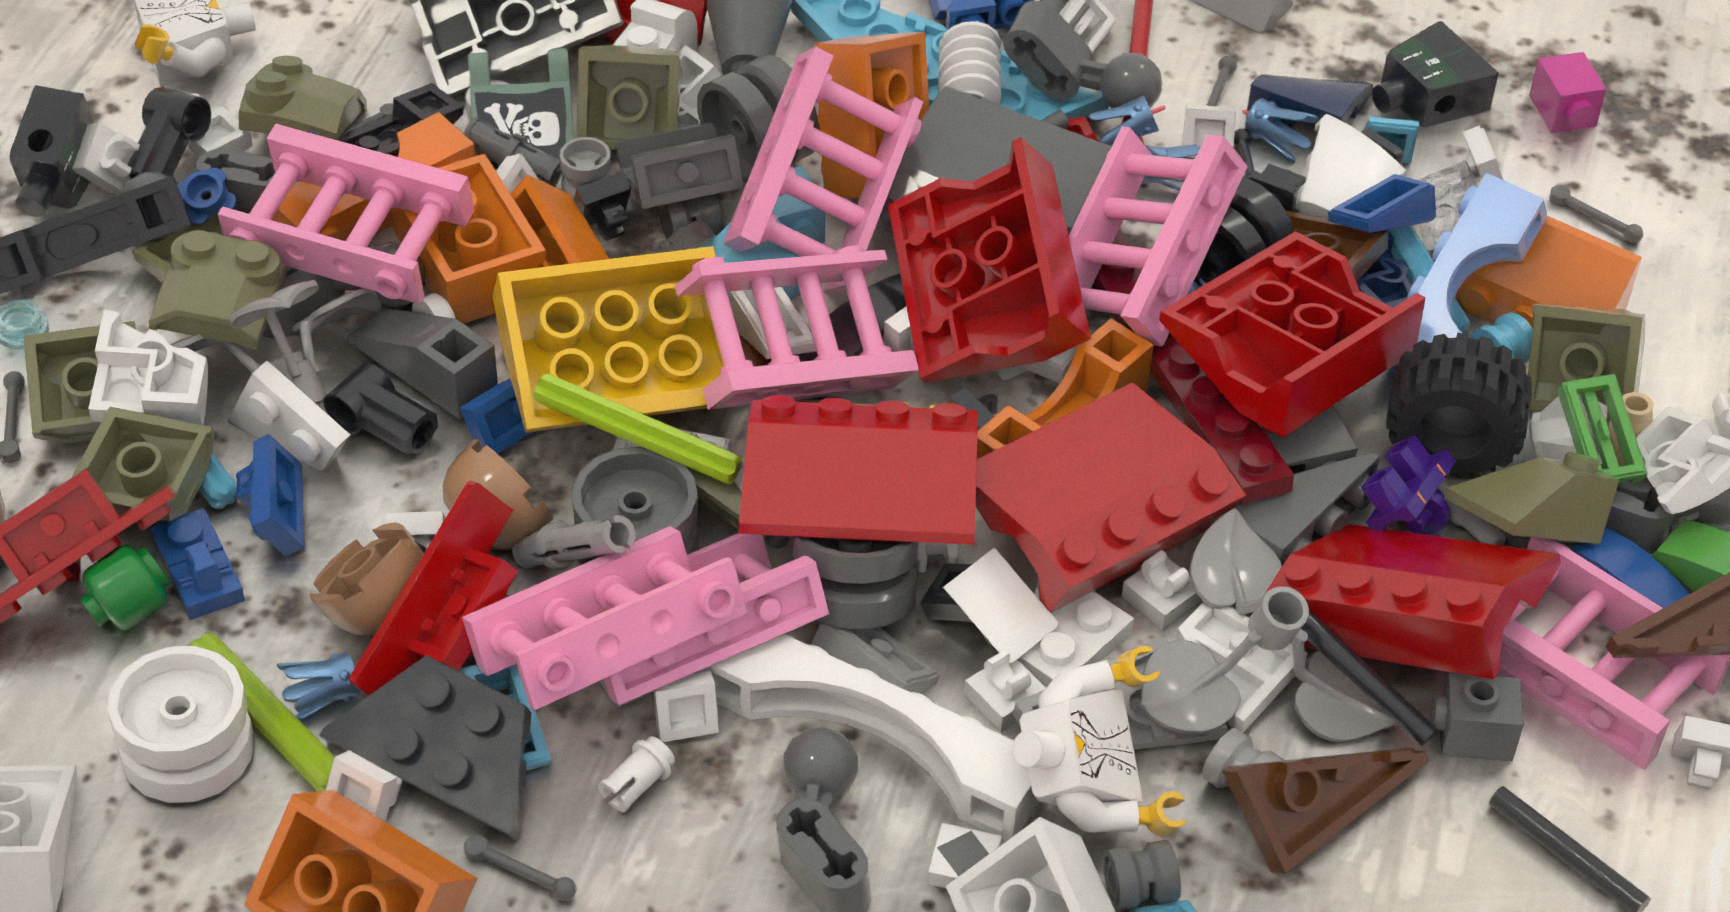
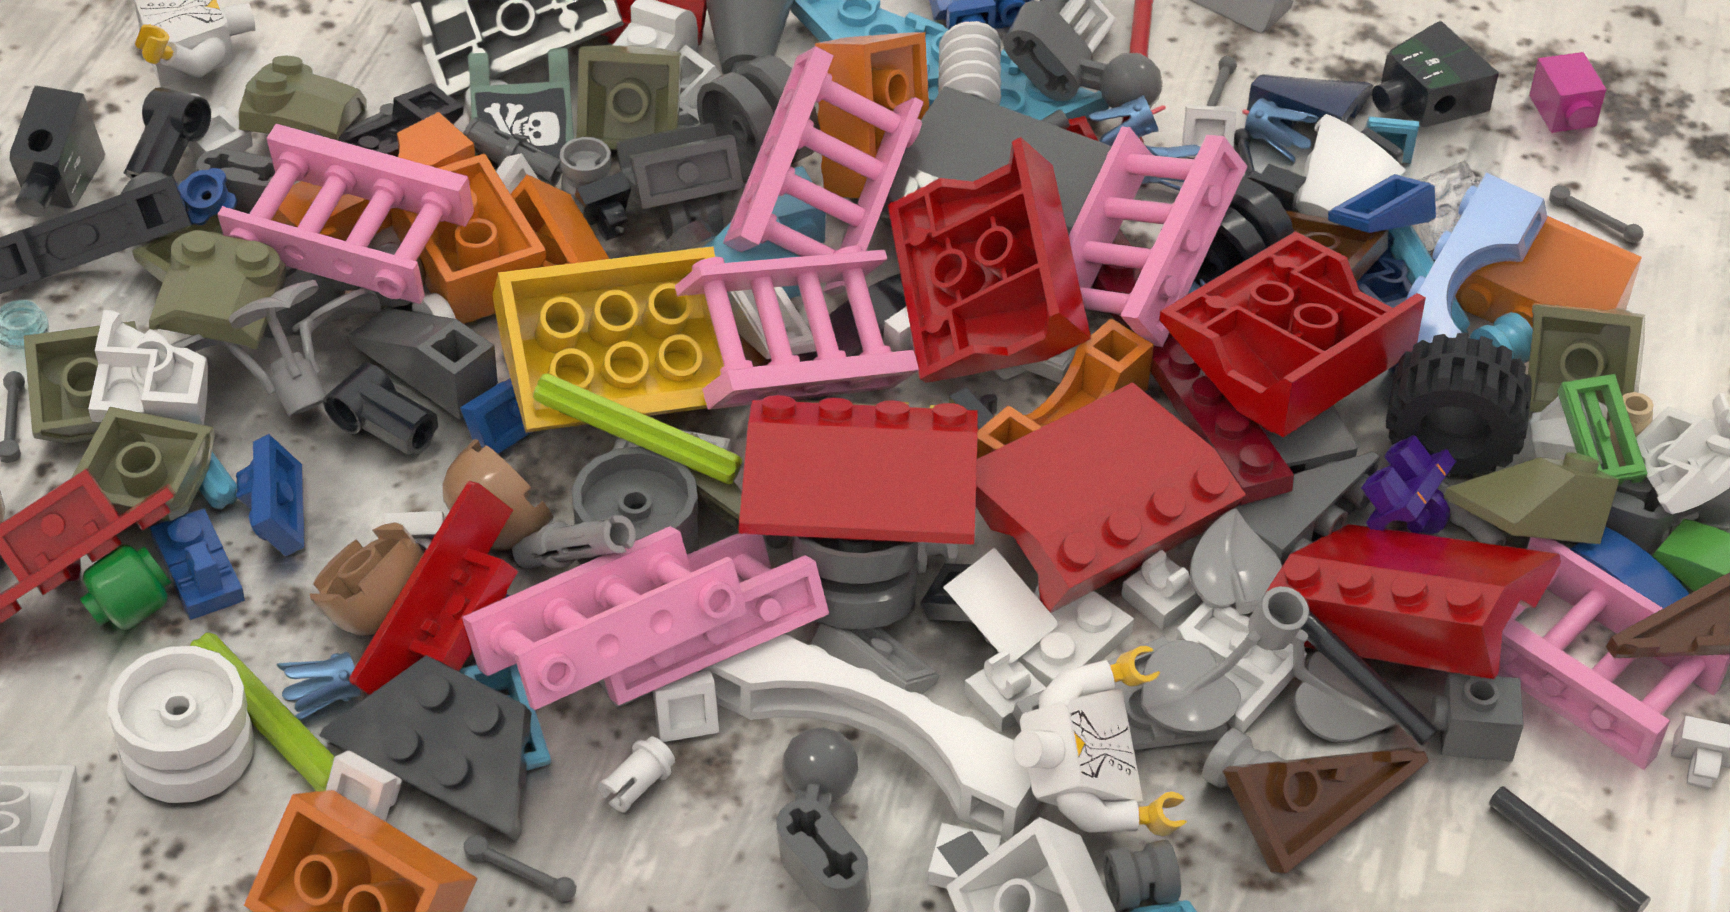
white tile [72,122,140,194] -> none
white wing [228,360,350,471] -> none
white tile [1463,125,1503,181] -> none

